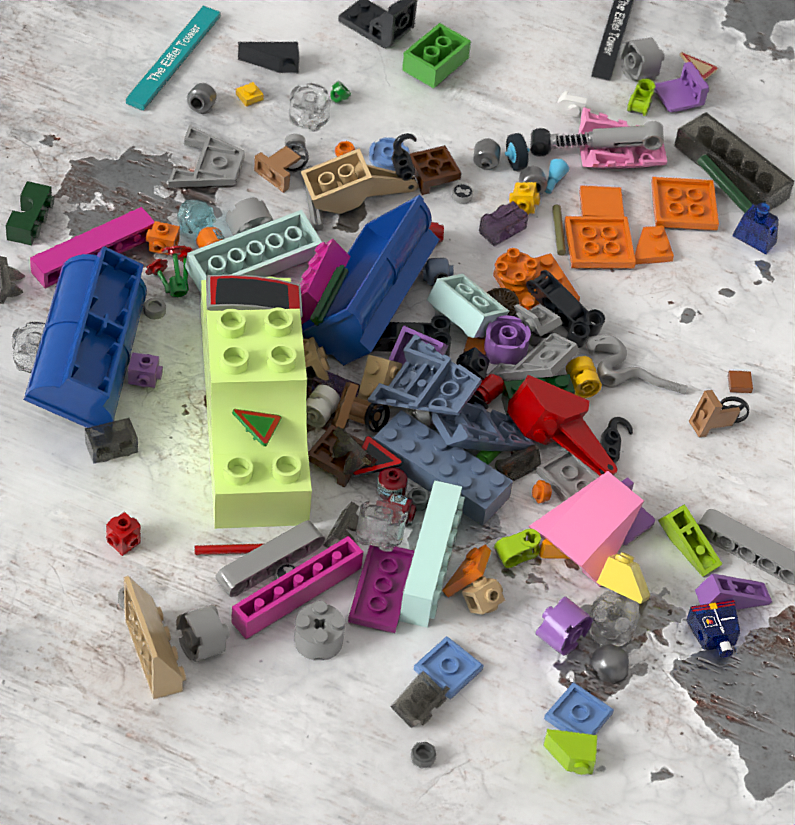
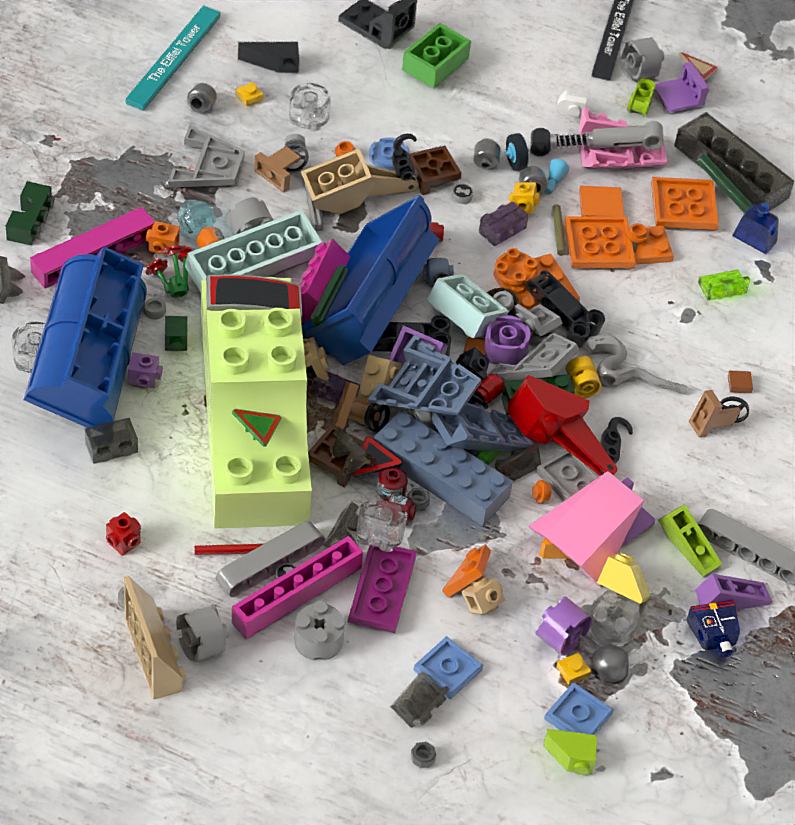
white wheel [306,385,340,428] -> none
green tile [330,81,351,103] -> none
light aqua brick [399,480,465,628] -> none
lime piece [494,529,541,568] -> none
none -> dark green brick [165,316,188,351]
none -> light grey tile [493,291,514,311]
none -> yellow plate [556,652,591,685]
none -> orange plate [627,223,648,243]
none -> clear neon green bracket [698,269,750,301]

